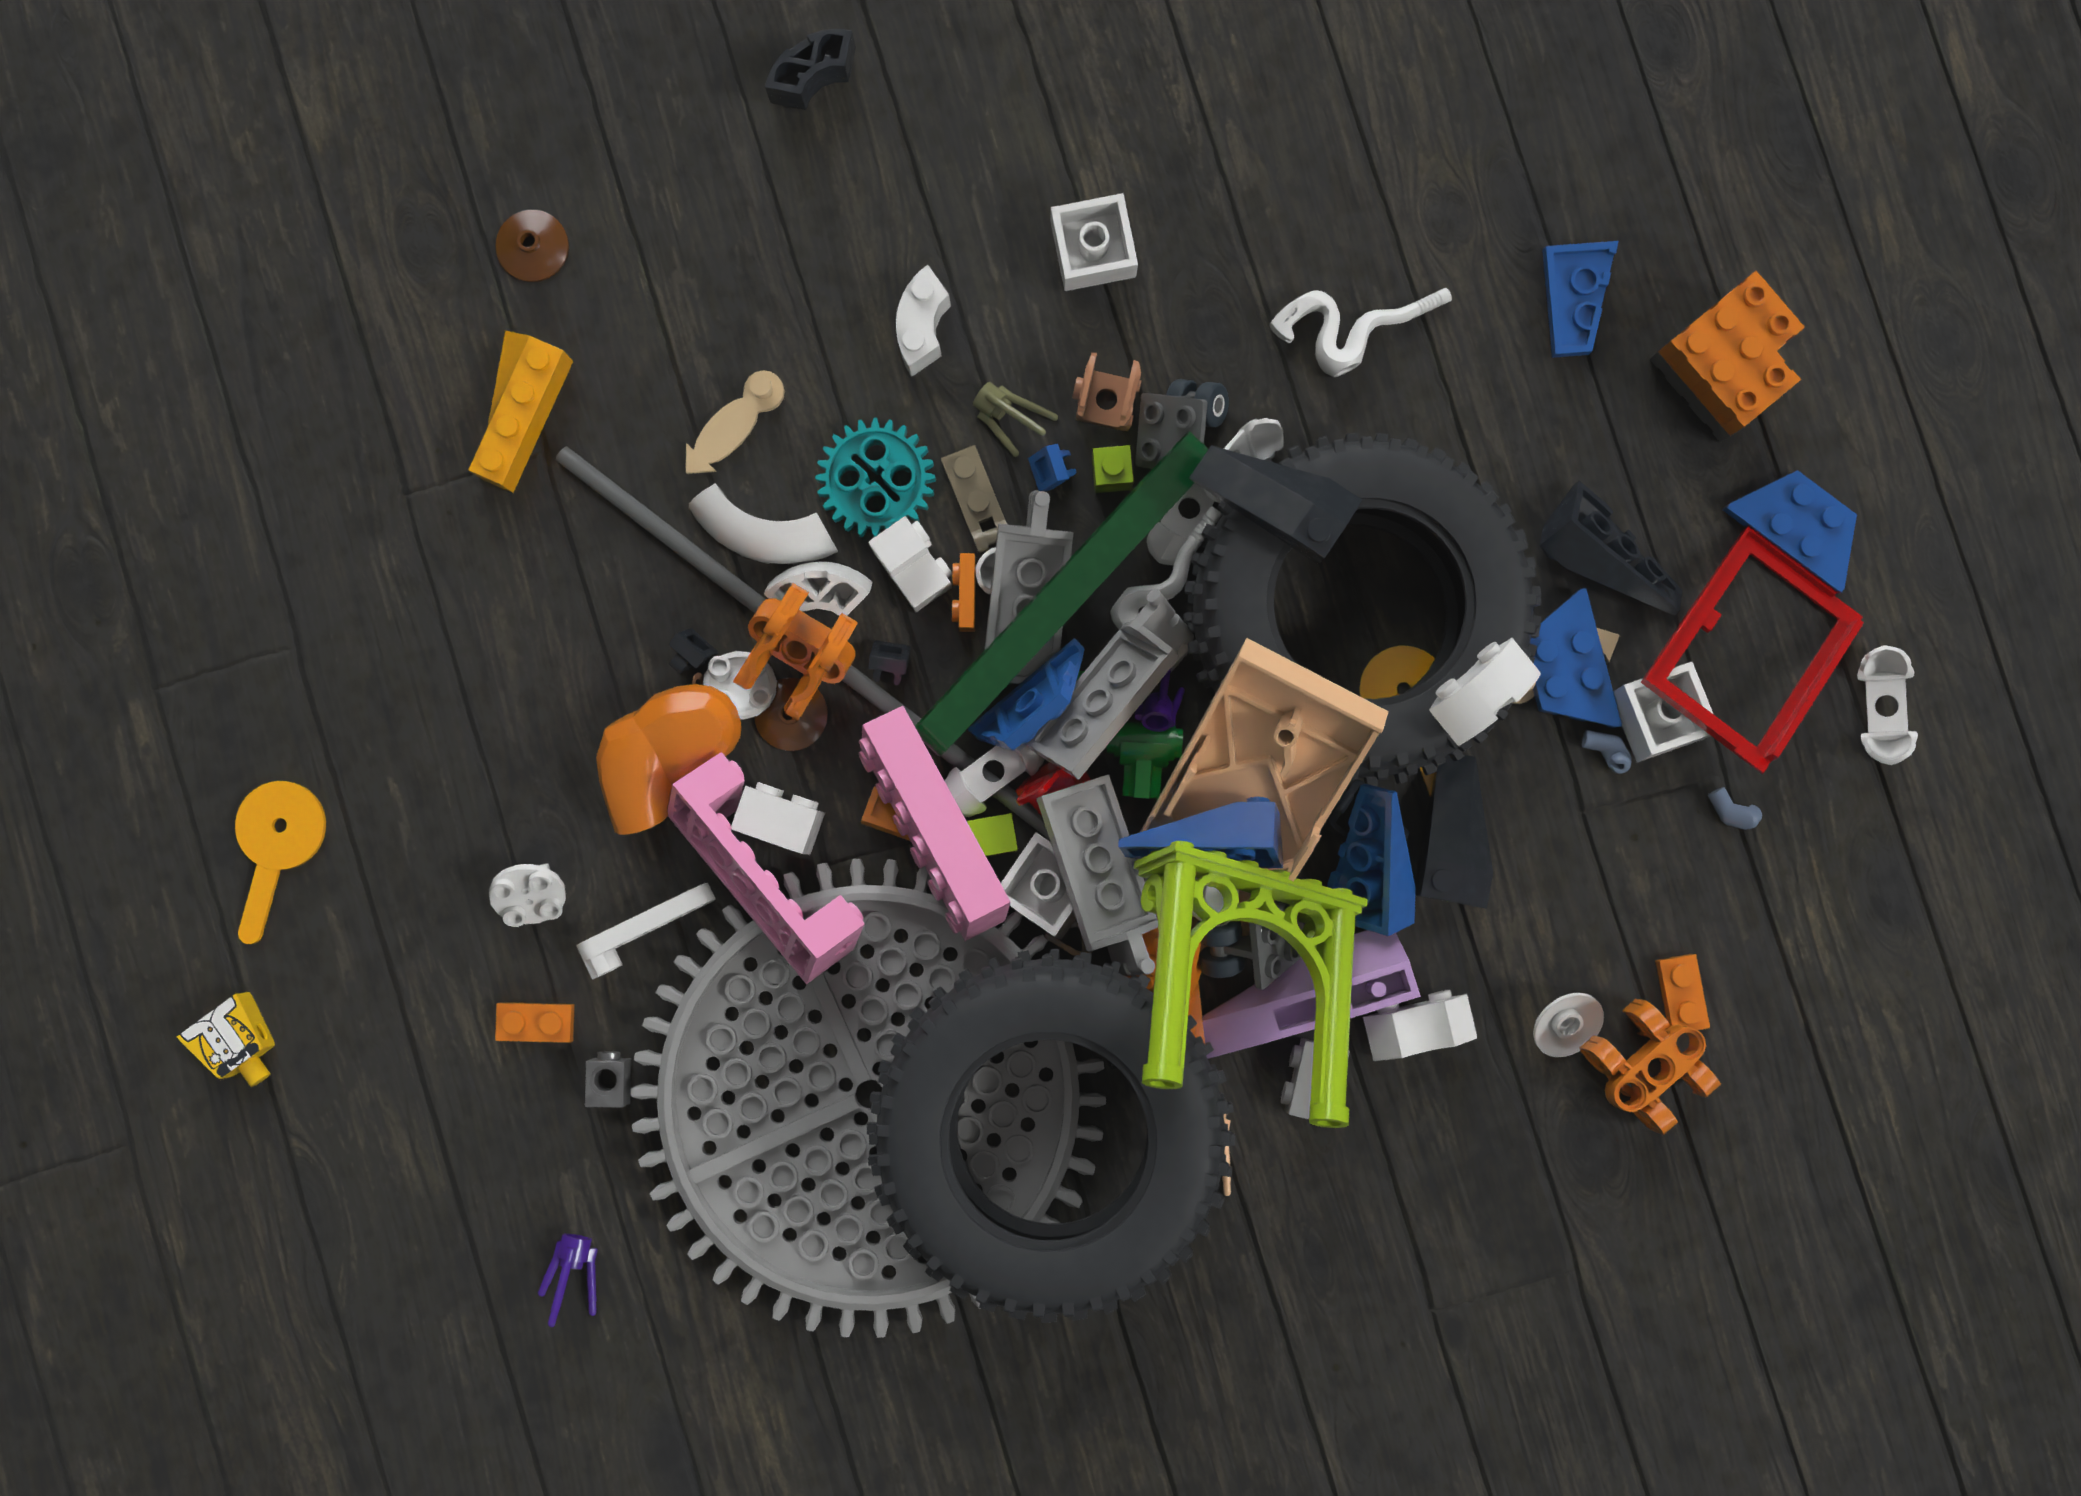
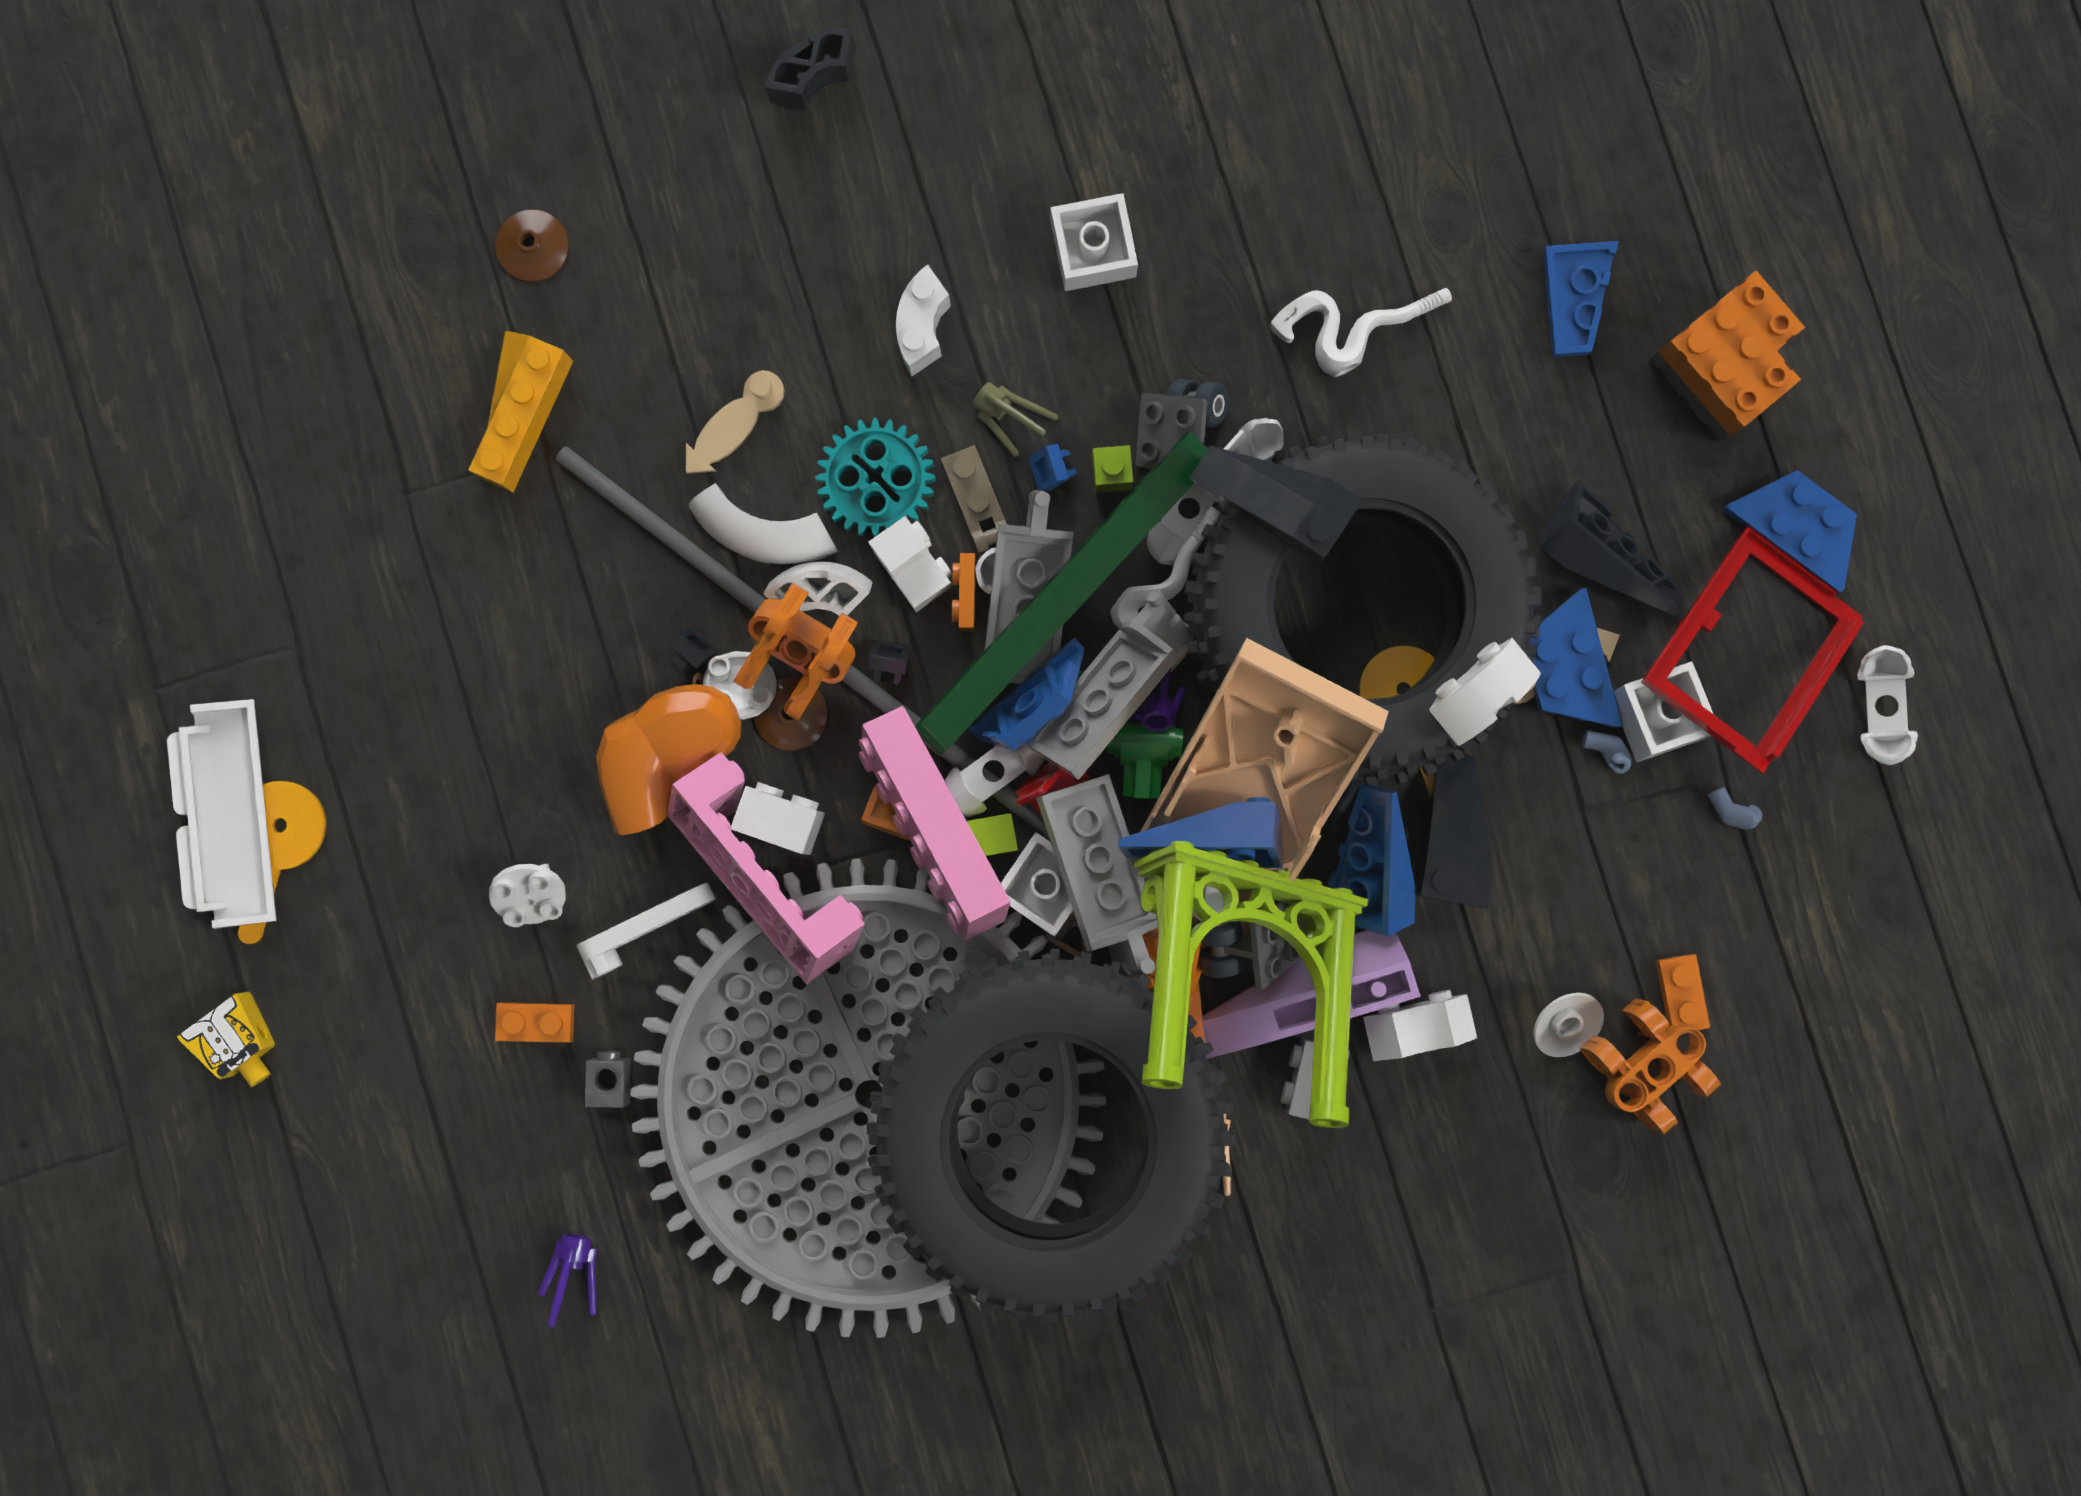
nougat piece [1072,353,1141,431] -> none
none -> white slope [167,699,277,929]

